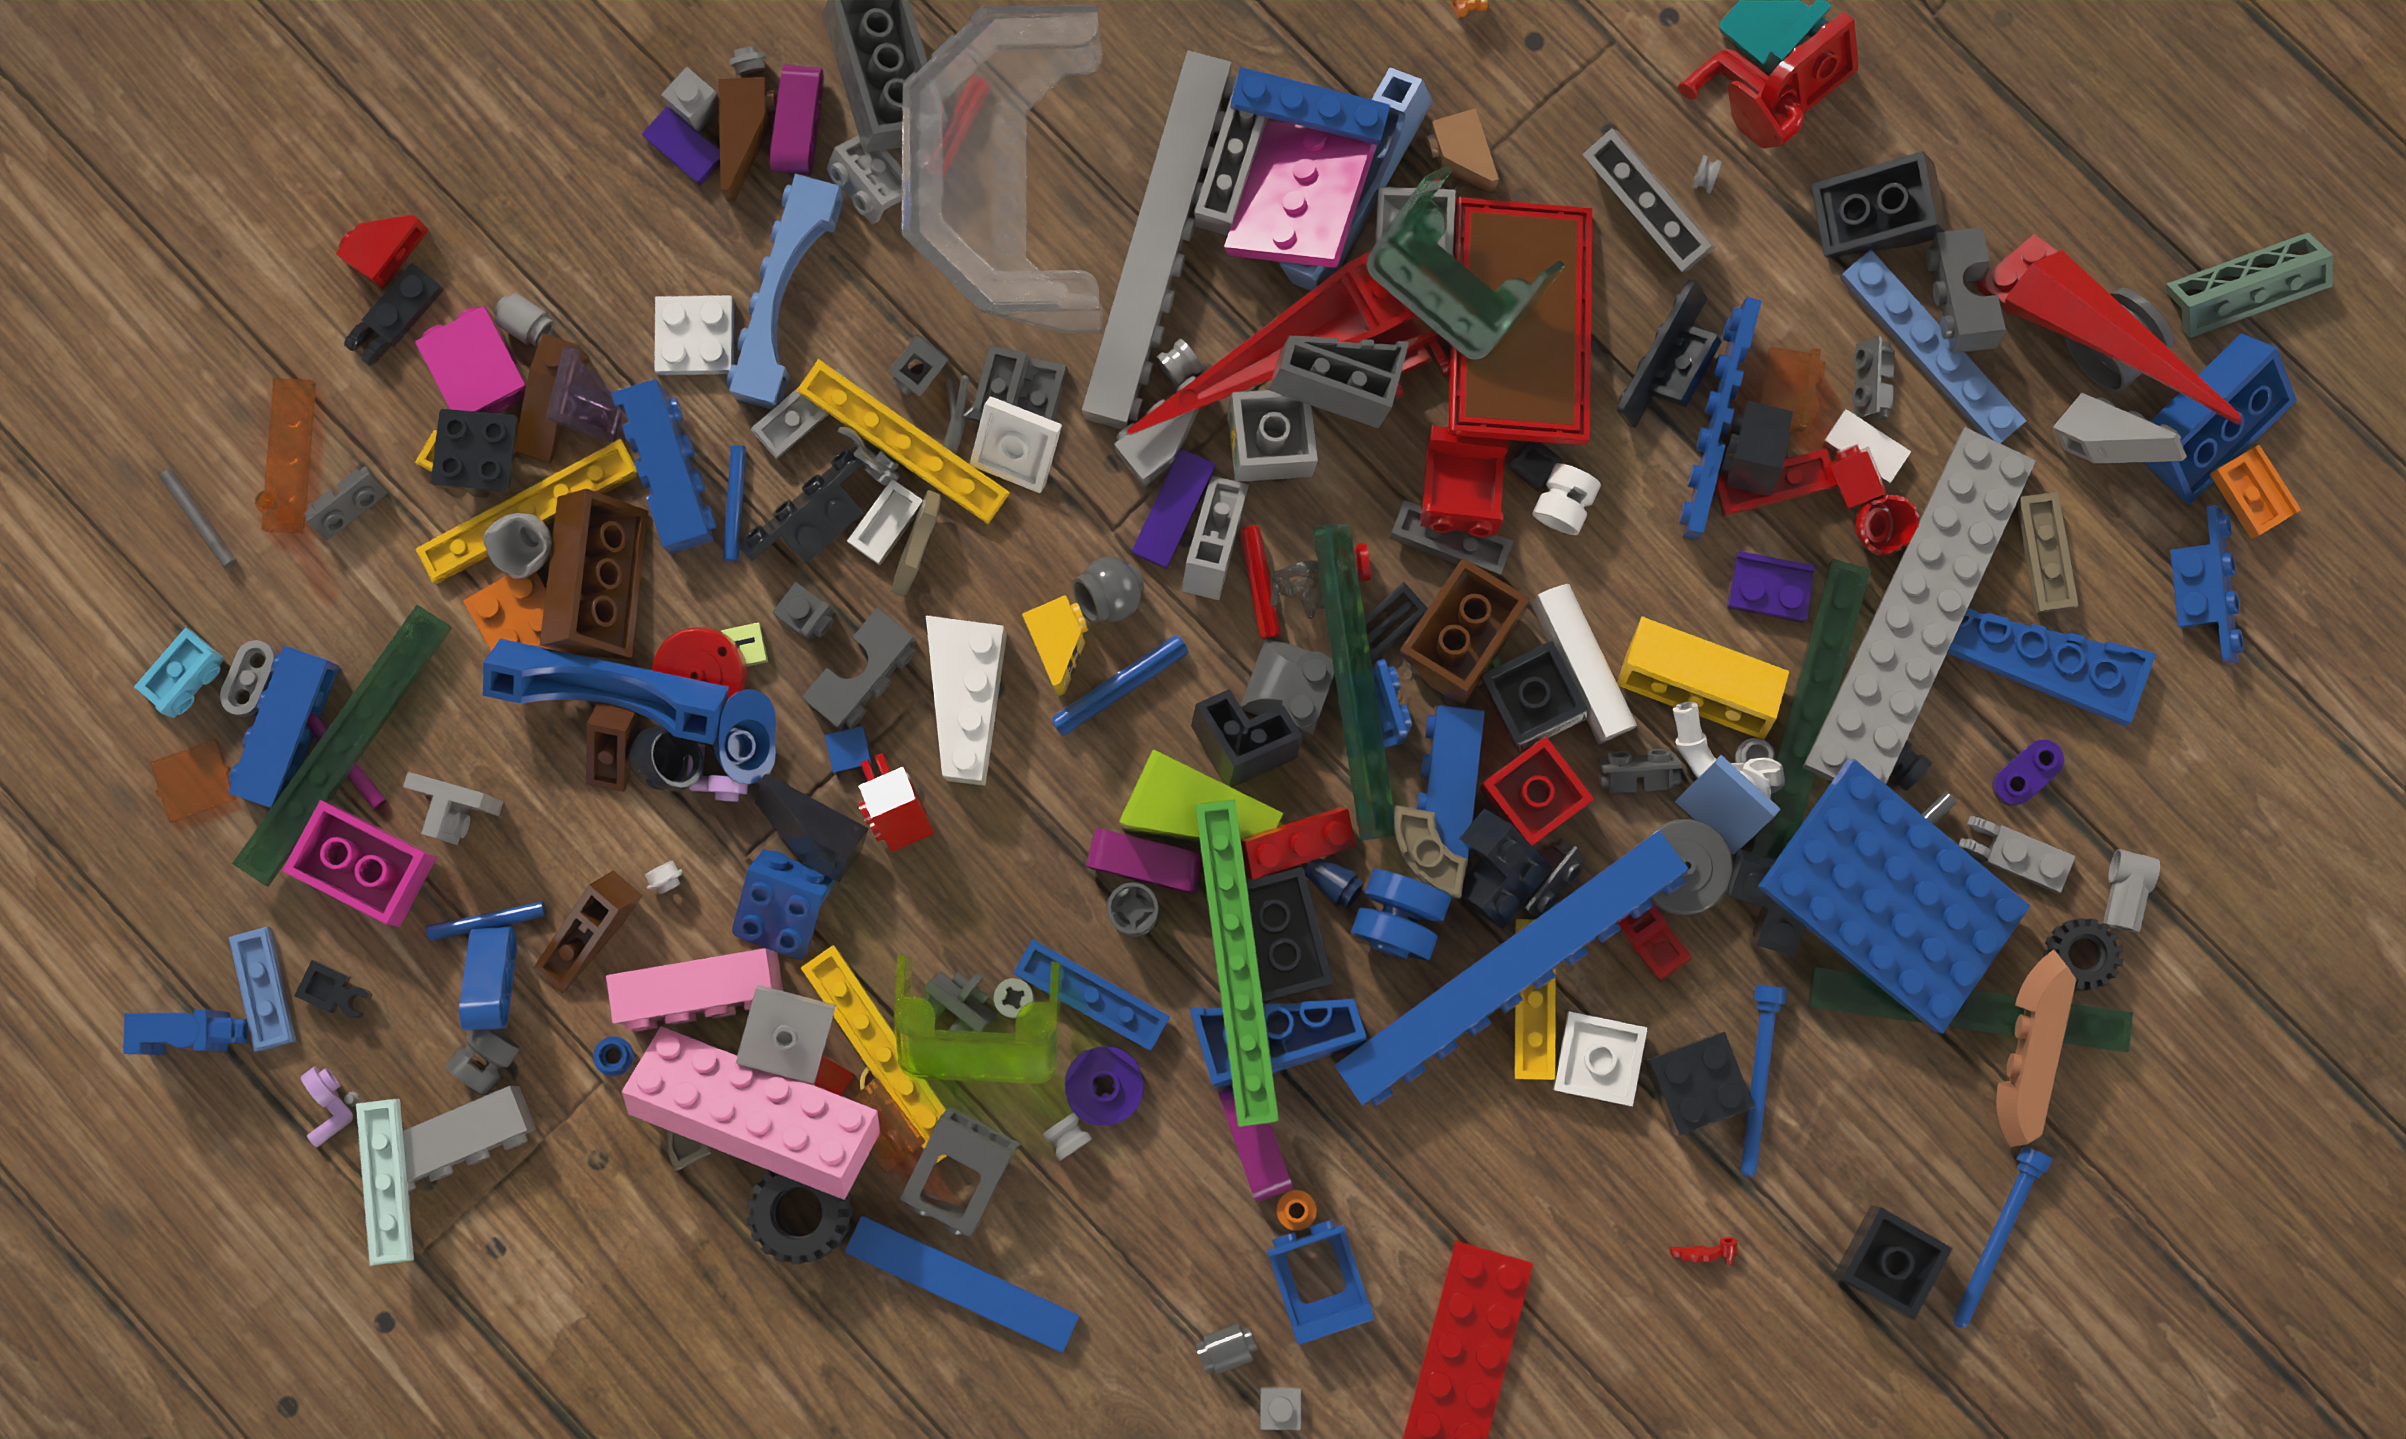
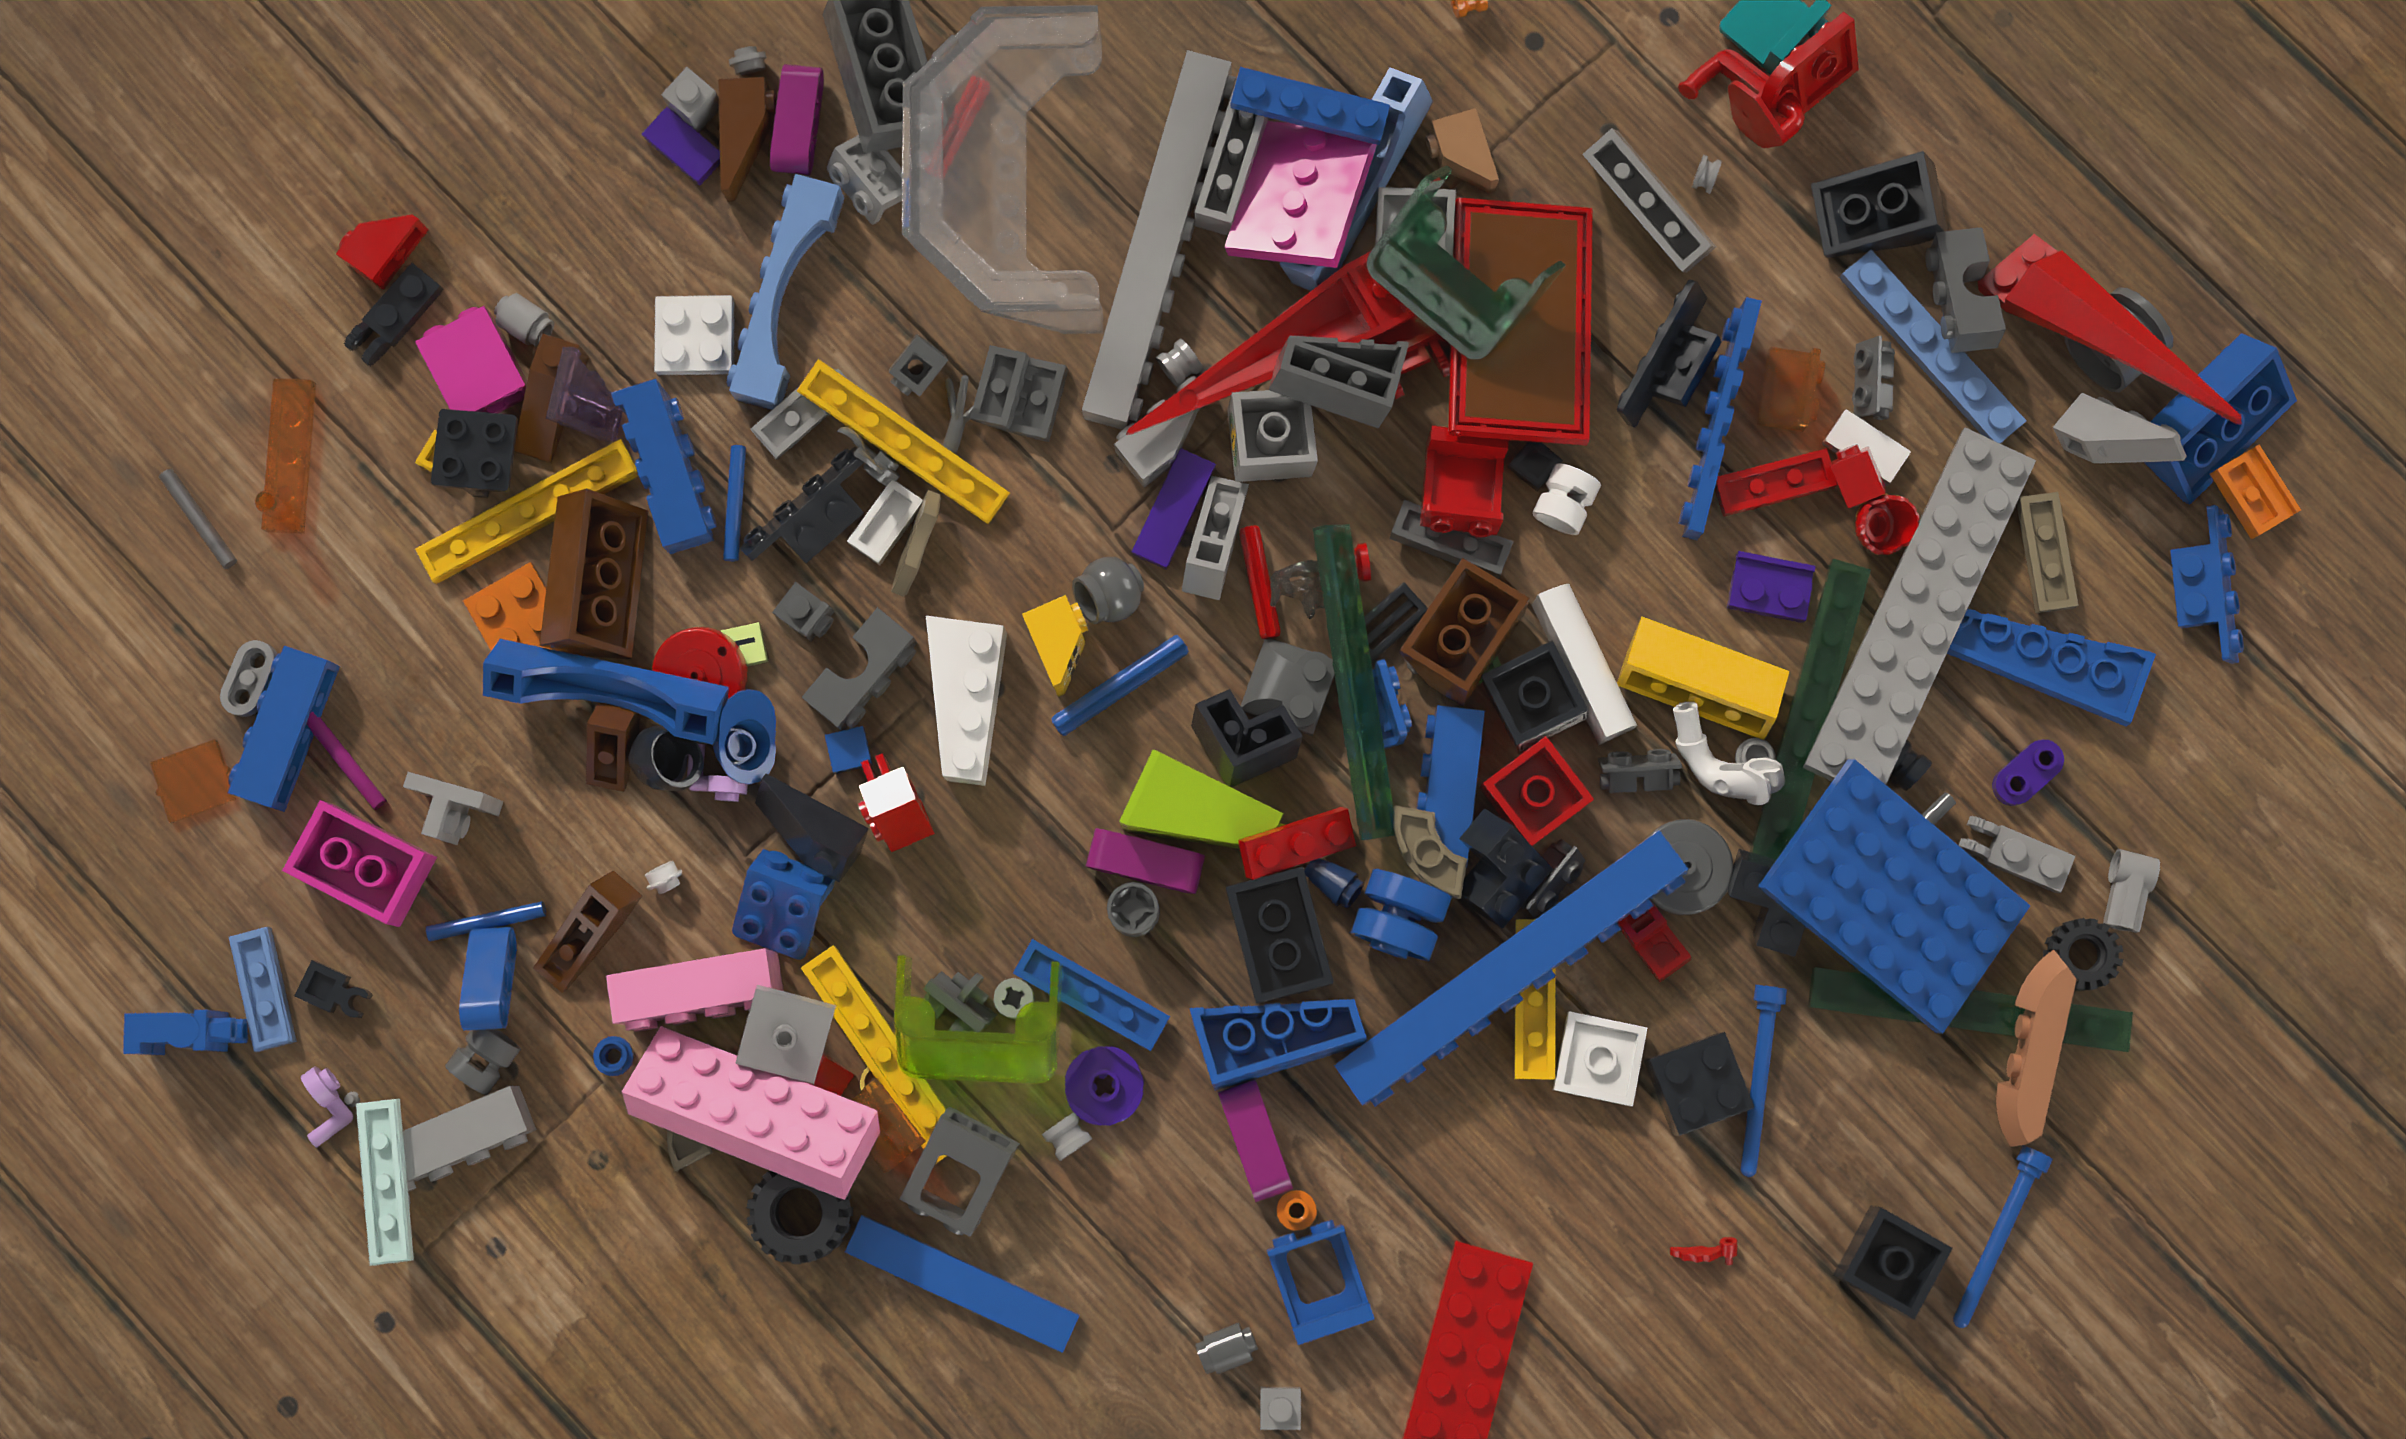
medium azure bracket [134,627,225,718] -> none
clear green plate [232,605,452,887] -> none
dark grey hinge [304,466,388,540] -> none
light grey hair [483,513,552,579] -> none
white plate [970,396,1062,493] -> none
bright green plate [1195,800,1279,1127] -> none
medium blue tile [1675,755,1781,855] -> none
black brick [1721,401,1794,496] -> none
sand green fence [2166,232,2333,338] -> none

